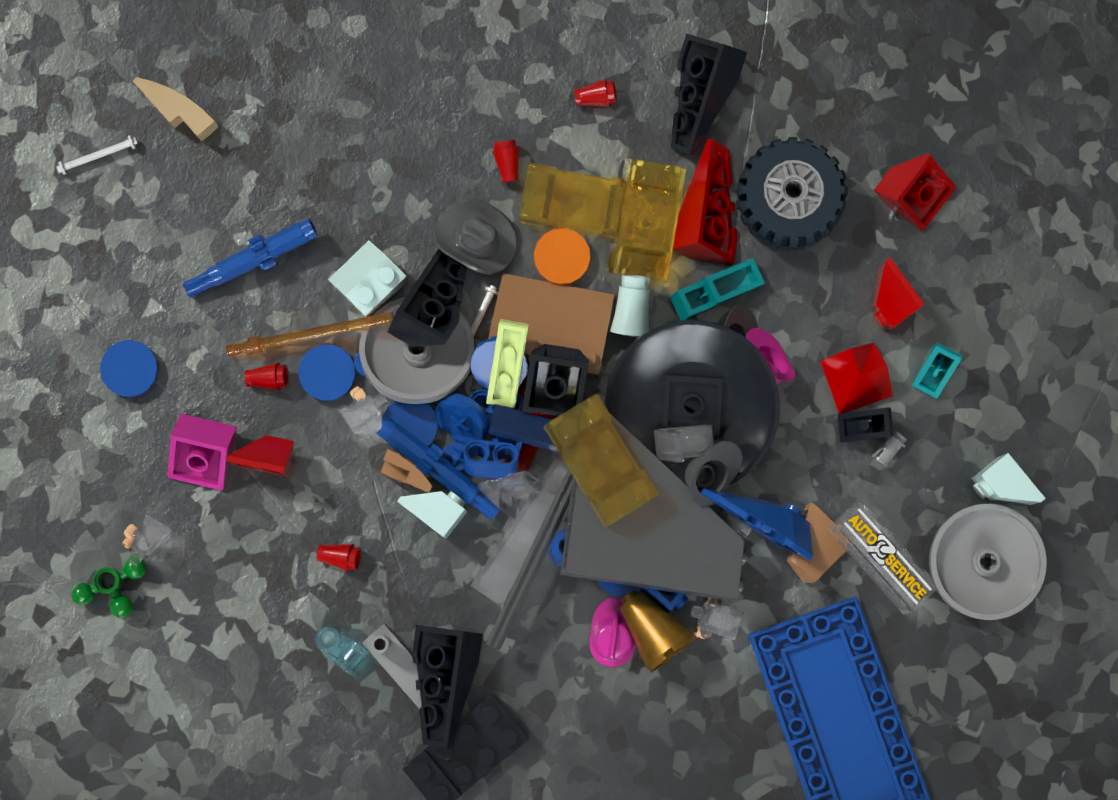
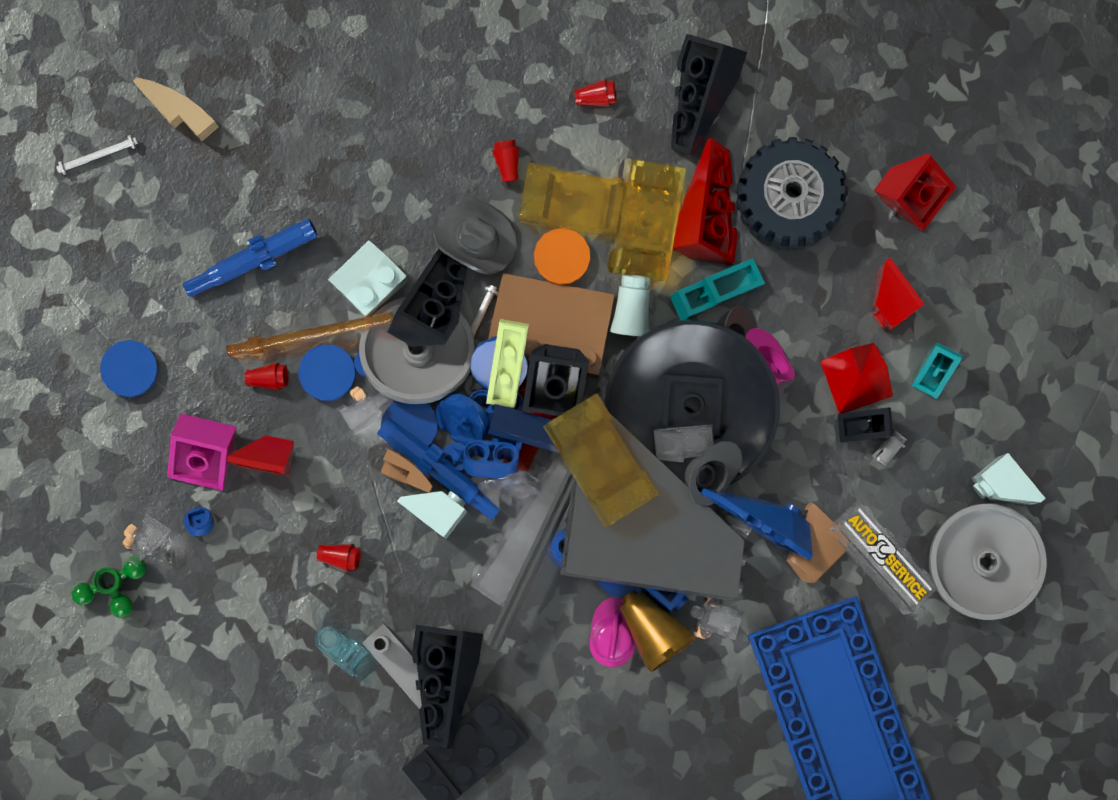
none -> blue tile [184,507,214,536]

